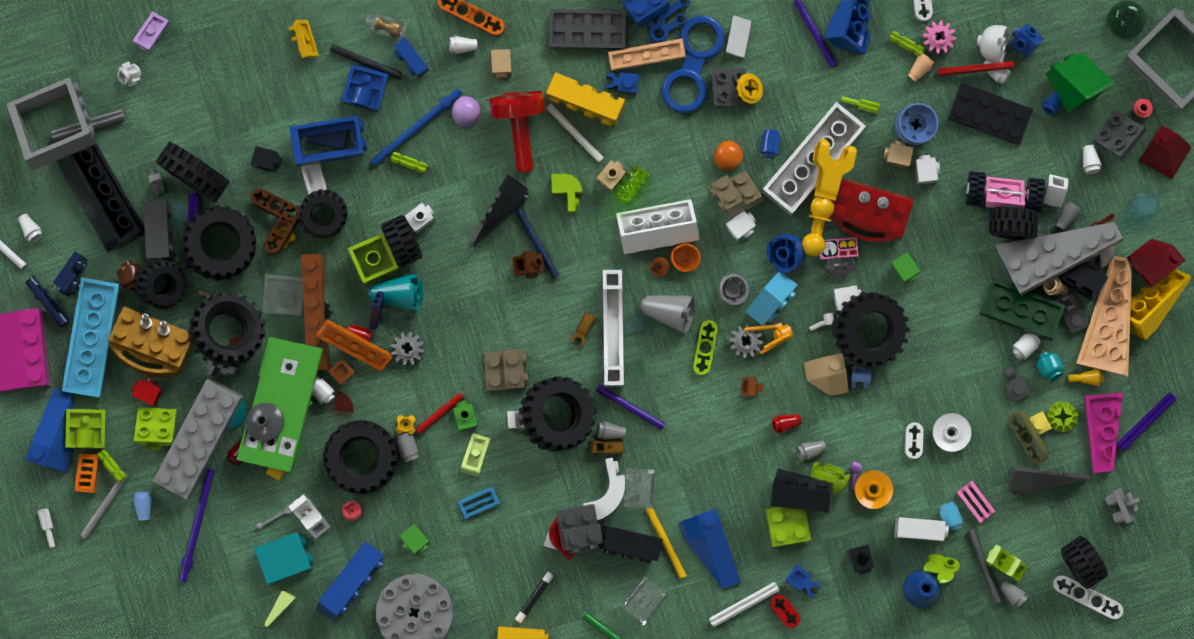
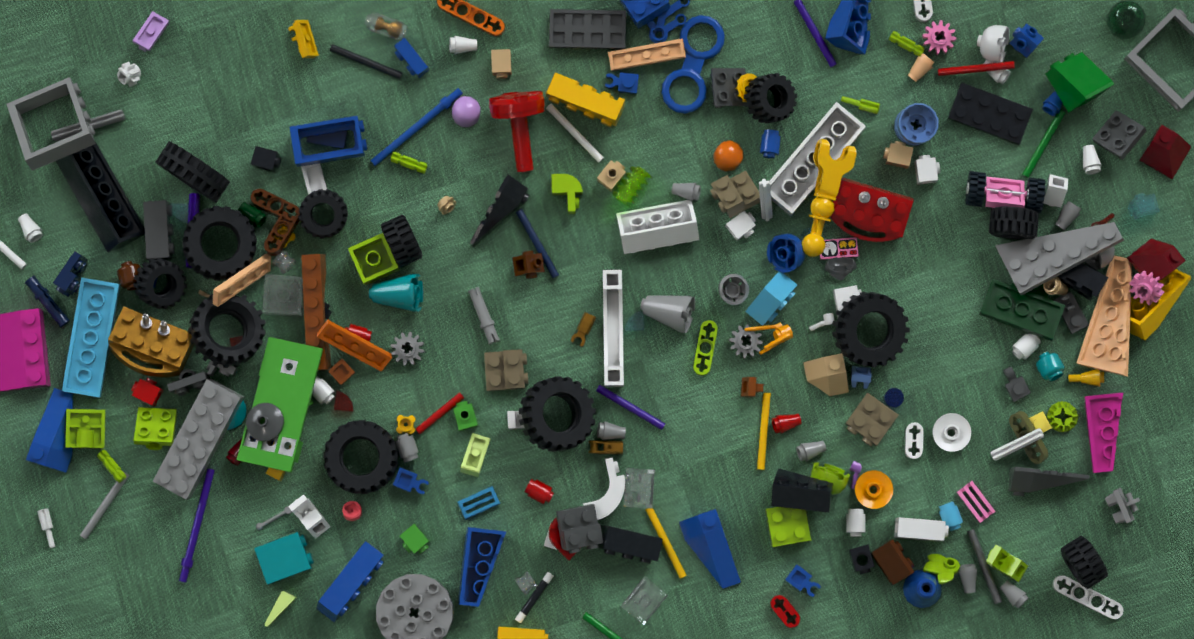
orange slope [75,453,99,493] -> none
light blue cone [133,492,152,520] -> none
light grey hinge [147,169,165,196] -> none
blue plate [342,65,389,112] -> none
dark blue tile [369,291,384,330] -> none
white brick [405,203,435,234] -> none
dark orange tile [650,257,670,277] -> none
orange hair [671,243,701,272] -> none
white axle [709,582,779,627] -> none
white slope [725,16,751,58] -> none
bright green brick [890,252,920,283] -> none
dark purple axle [1116,393,1176,451] -> none
coral plate [1133,99,1153,118] -> none
none -> dark grey plate [167,369,210,396]
none -> light nougat tile [213,253,271,307]
none -> dark green cone [238,202,267,228]
none -> clear wheel [272,250,296,274]
none -> blue plate [393,467,429,494]
none -> tan plate [437,196,456,215]
none -> blue wedge [458,527,507,607]
none -> light grey pin [468,287,500,345]
none -> clear wheel [515,571,538,595]
none -> red brick [524,479,554,505]
none -> light grey cone [672,183,701,201]
none -> black tyre [744,73,797,124]
none -> yellow bar [757,393,771,470]
none -> white axle [759,179,773,221]
none -> dark tan plate [845,392,899,447]
none -> white brick [846,509,866,537]
none -> reddish brown slope [871,539,915,585]
none -> clear blue tile [884,388,904,408]
none -> light grey cone [958,564,977,593]
none -> white axle [991,428,1044,461]
none -> green bar [1022,109,1066,178]
none -> bright pink gear [1129,270,1164,305]

